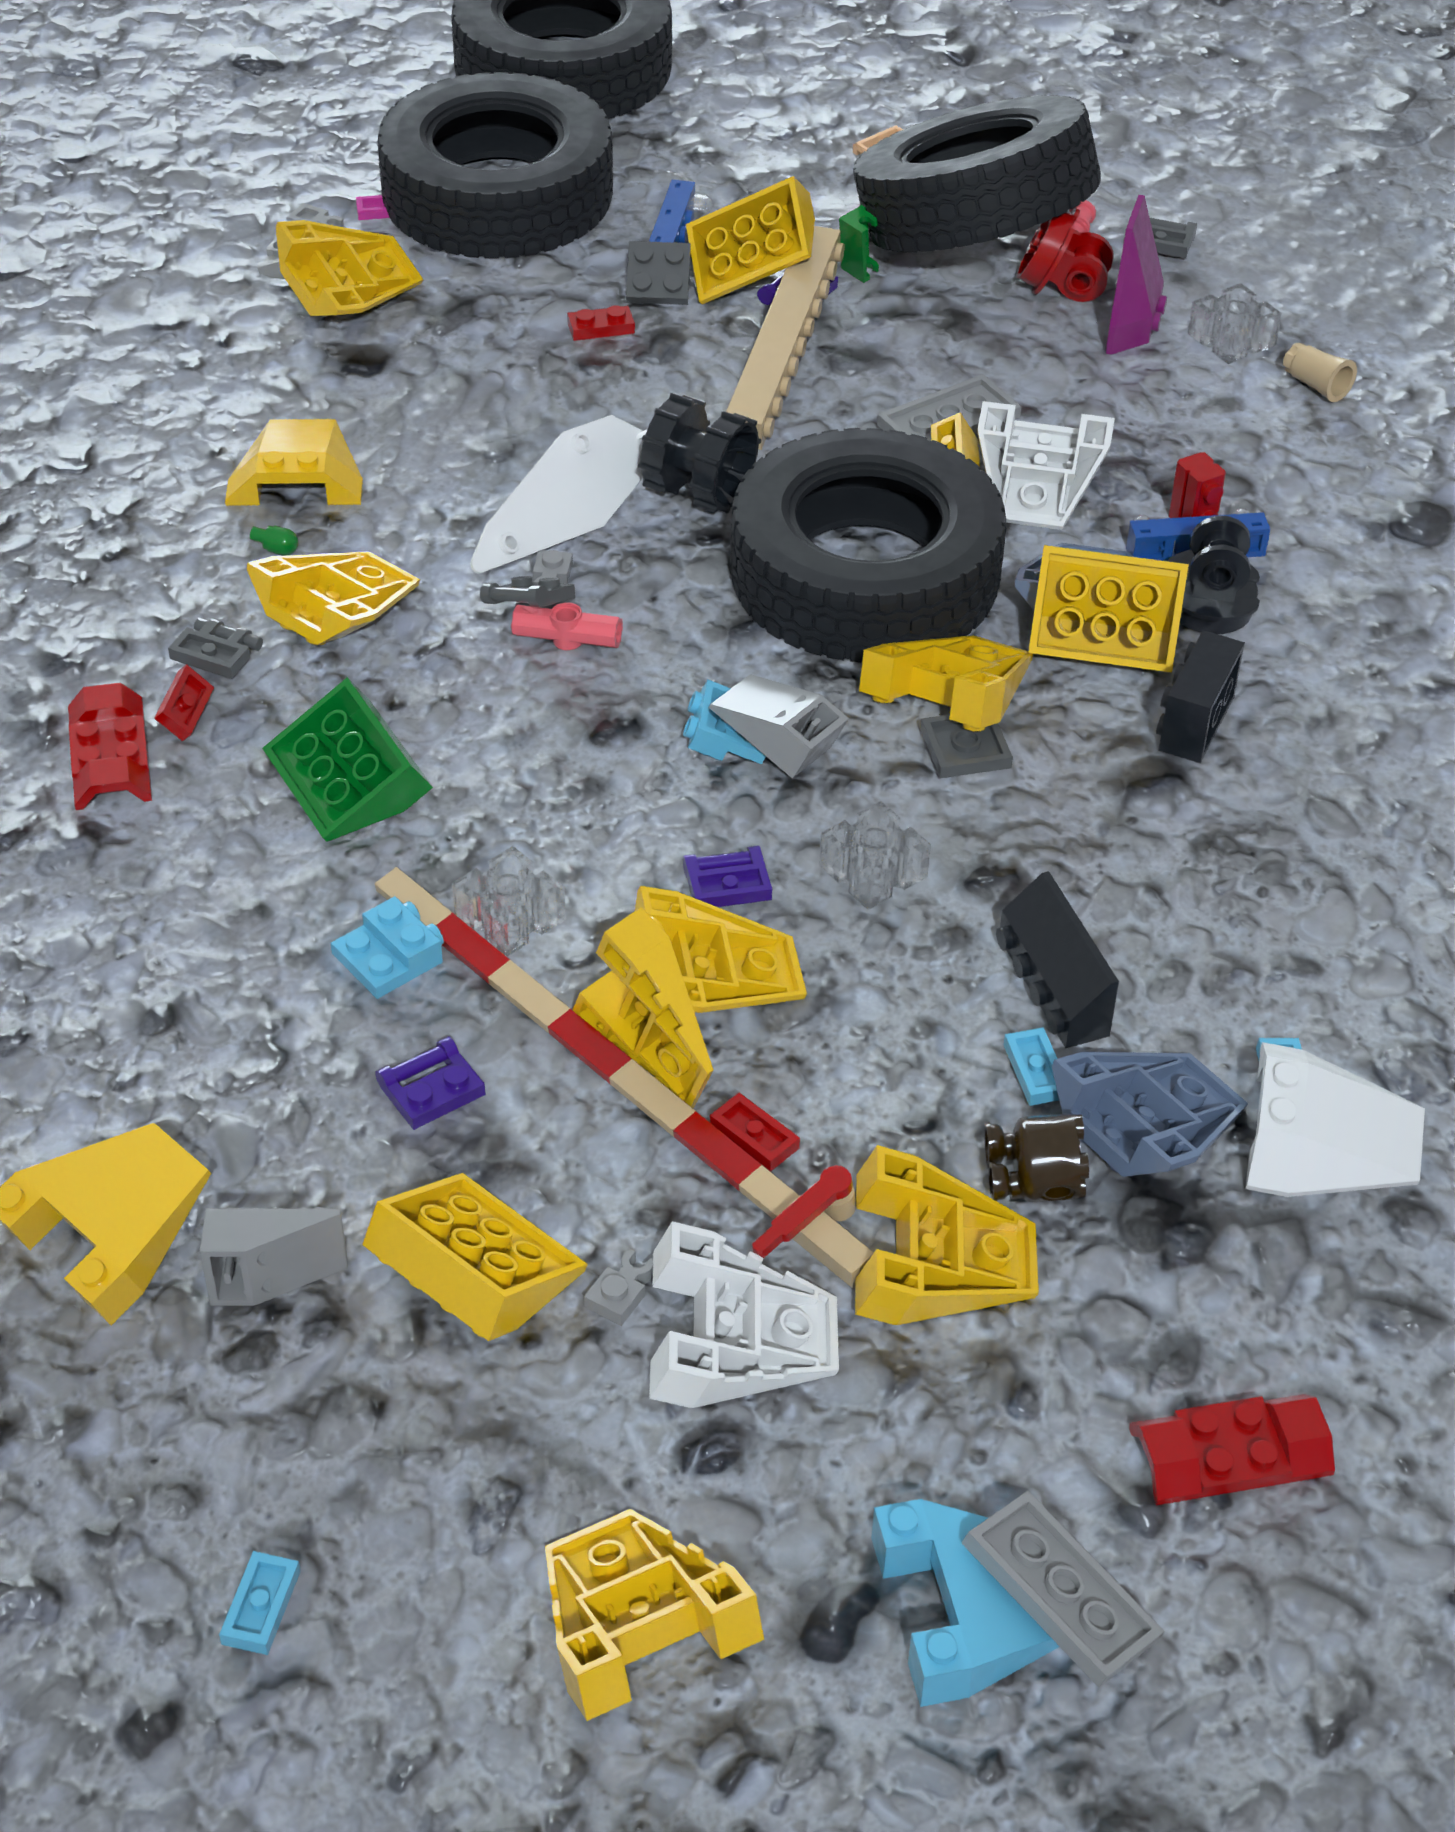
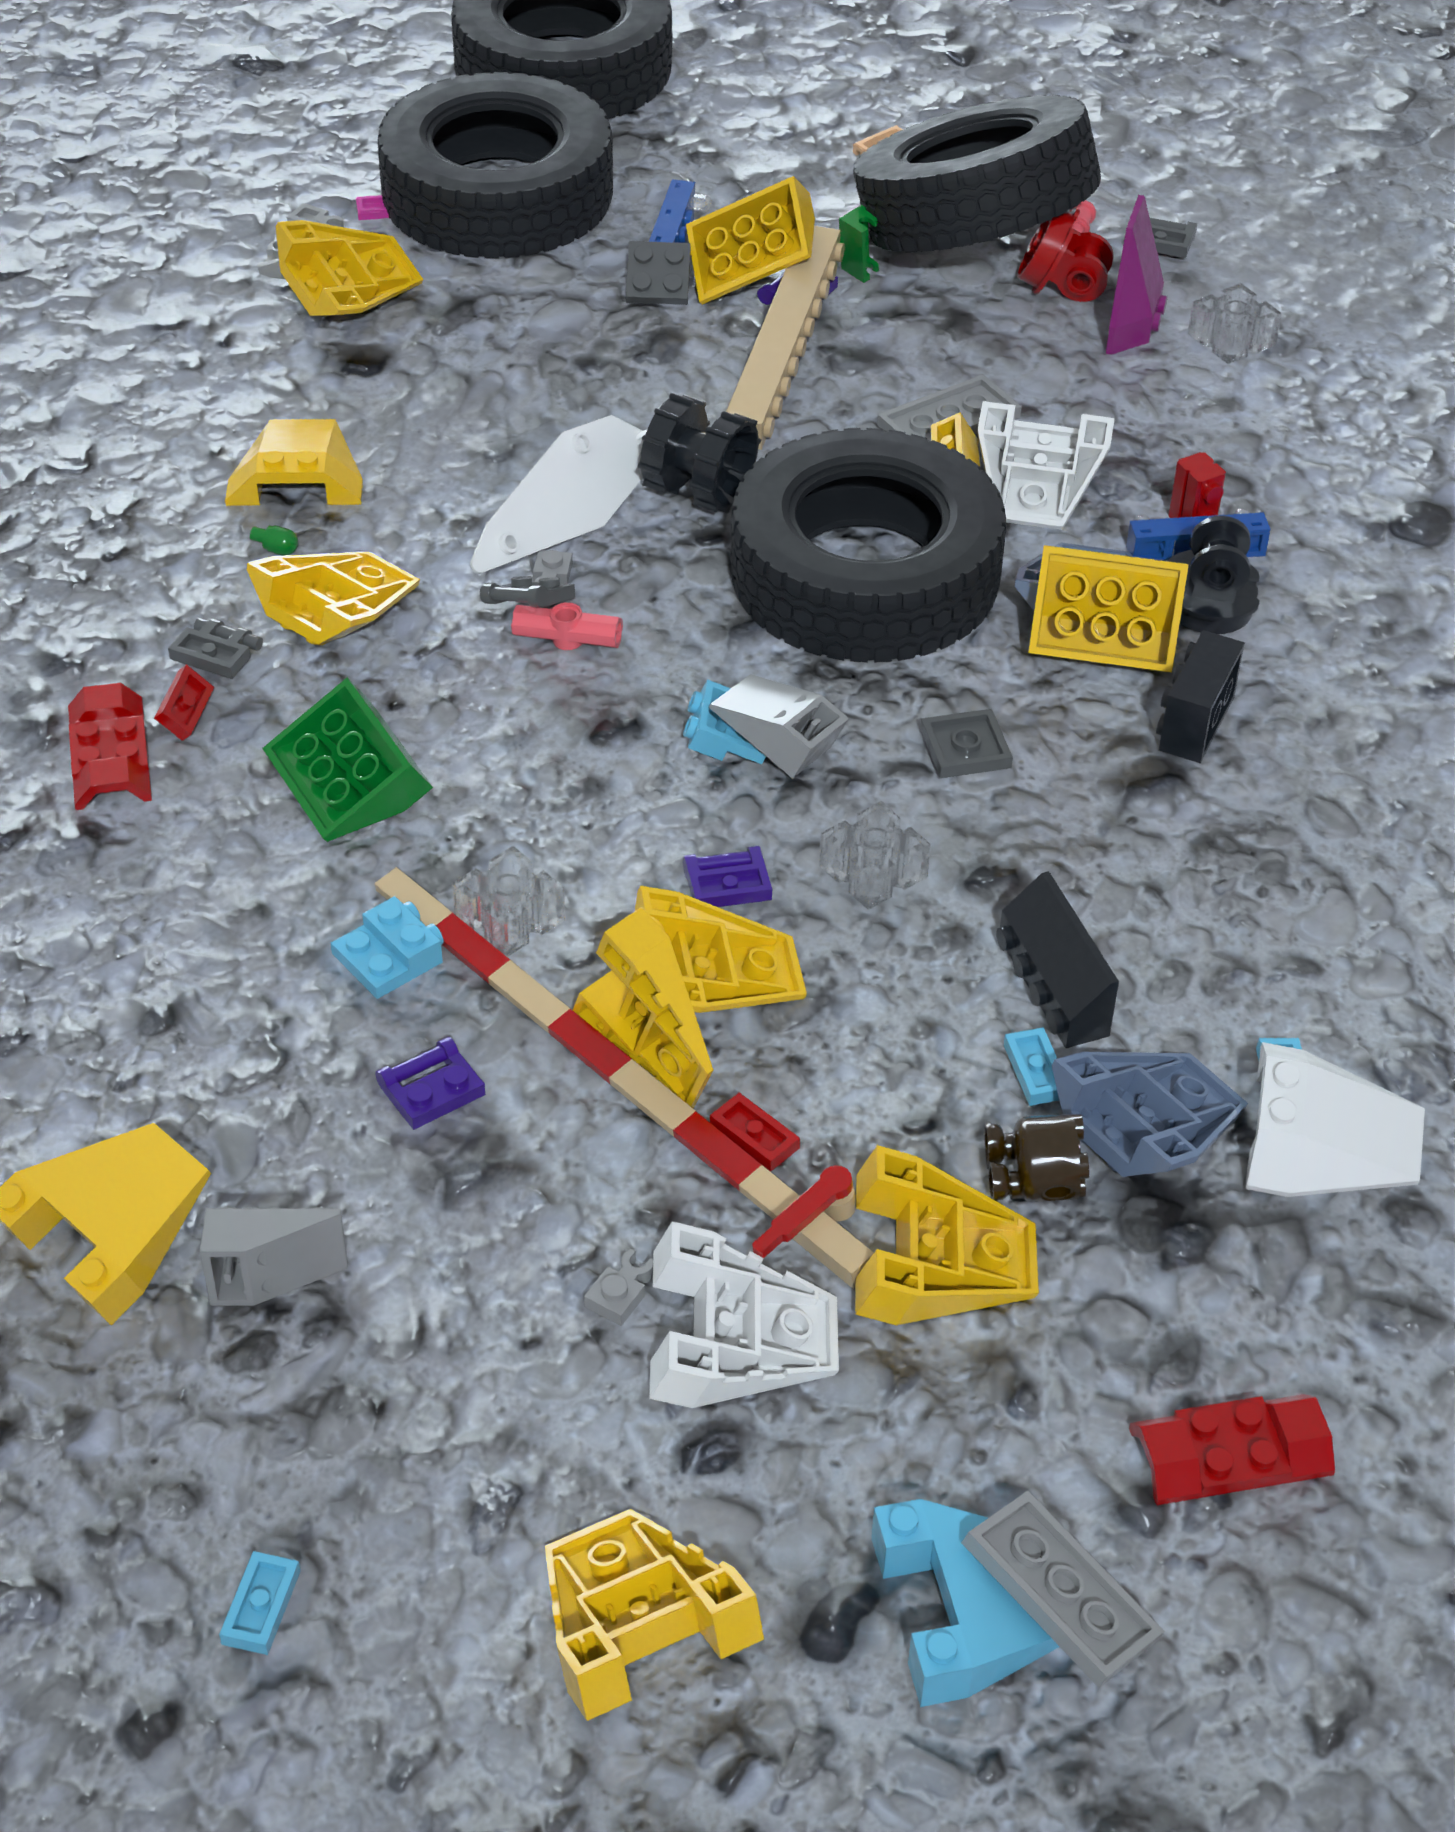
yellow slope [362,1173,588,1341] -> none
red plate [567,305,635,341] -> none
yellow wedge [859,635,1033,731] -> none
tan plant [1283,343,1357,402] -> none

